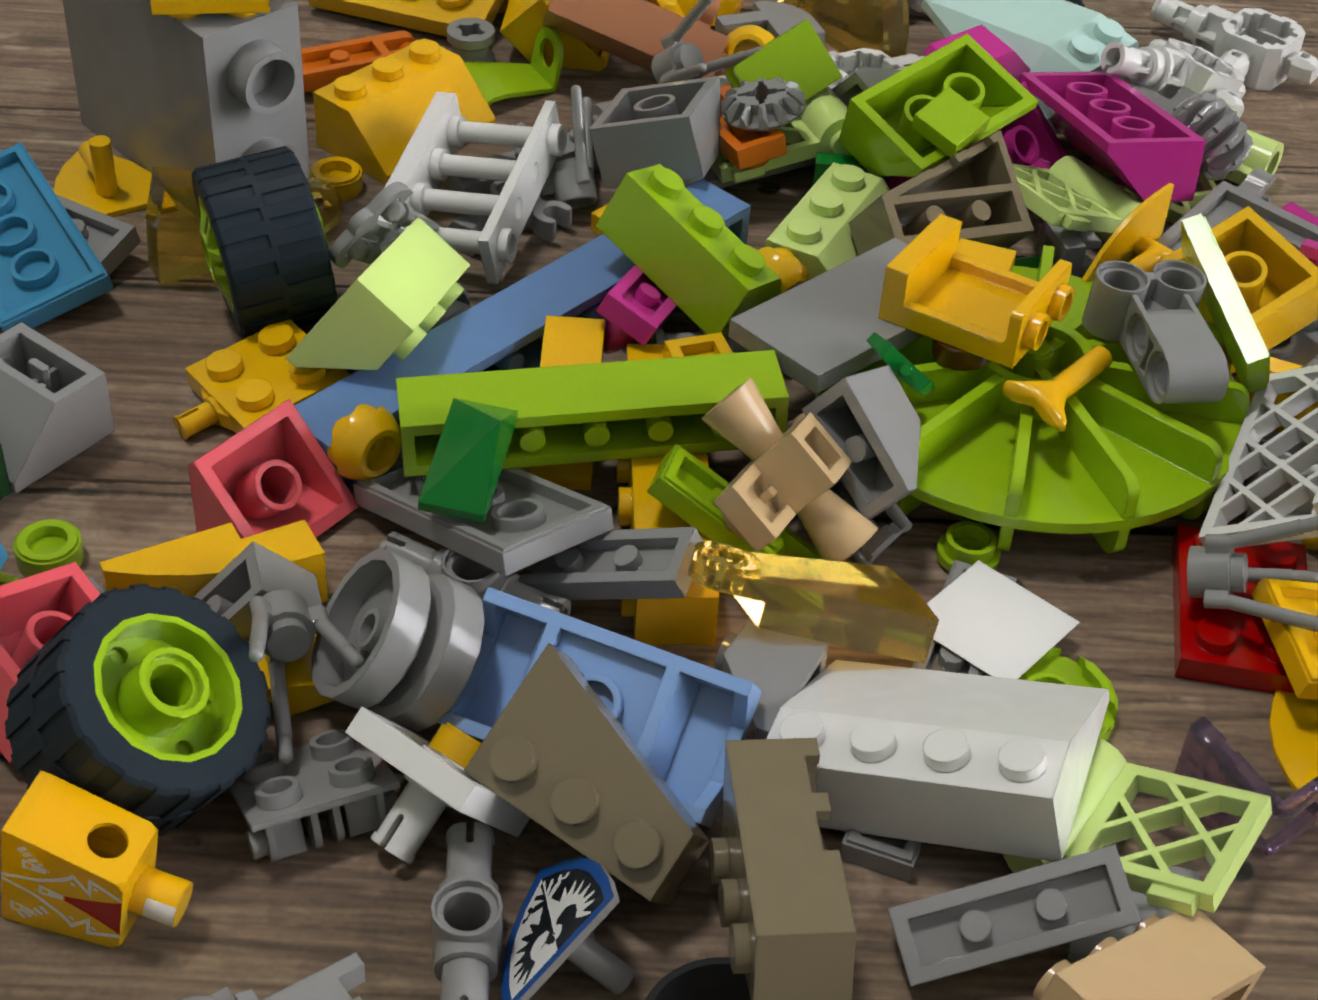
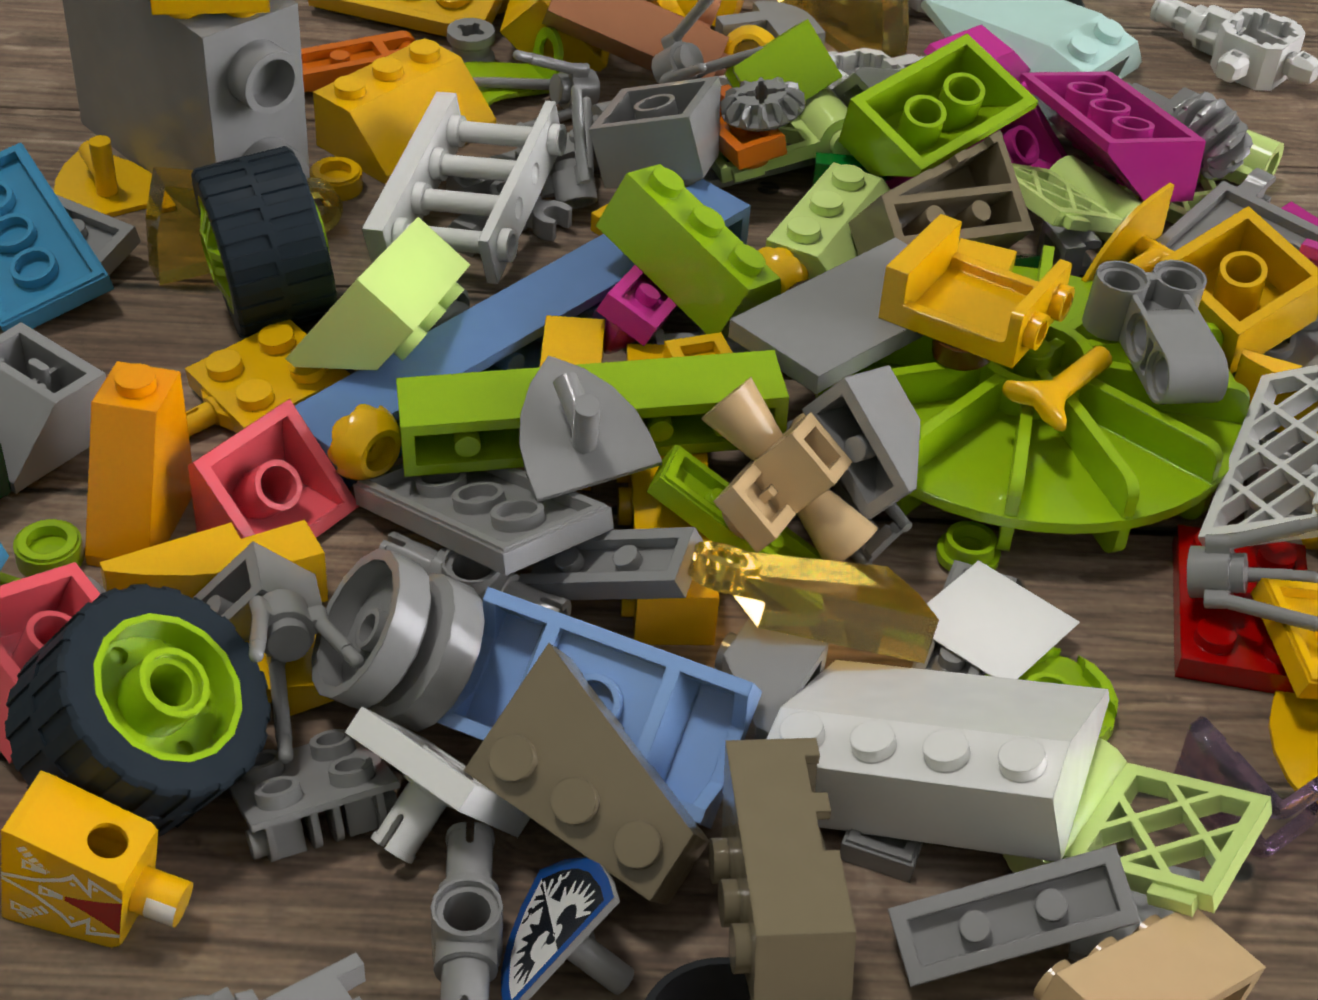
light grey piece [329,182,439,269] -> none
green slope [418,398,518,524] -> none
yellow tile [429,722,482,768] -> none
green piece [866,332,935,397] -> none
lime tile [911,87,990,157] -> none
white piece [1100,38,1246,118] -> none
tile [1181,213,1270,393] -> none
none -> light orange slope [85,361,192,567]
none -> light grey plant [473,50,600,127]
none -> light grey shield [519,355,663,503]

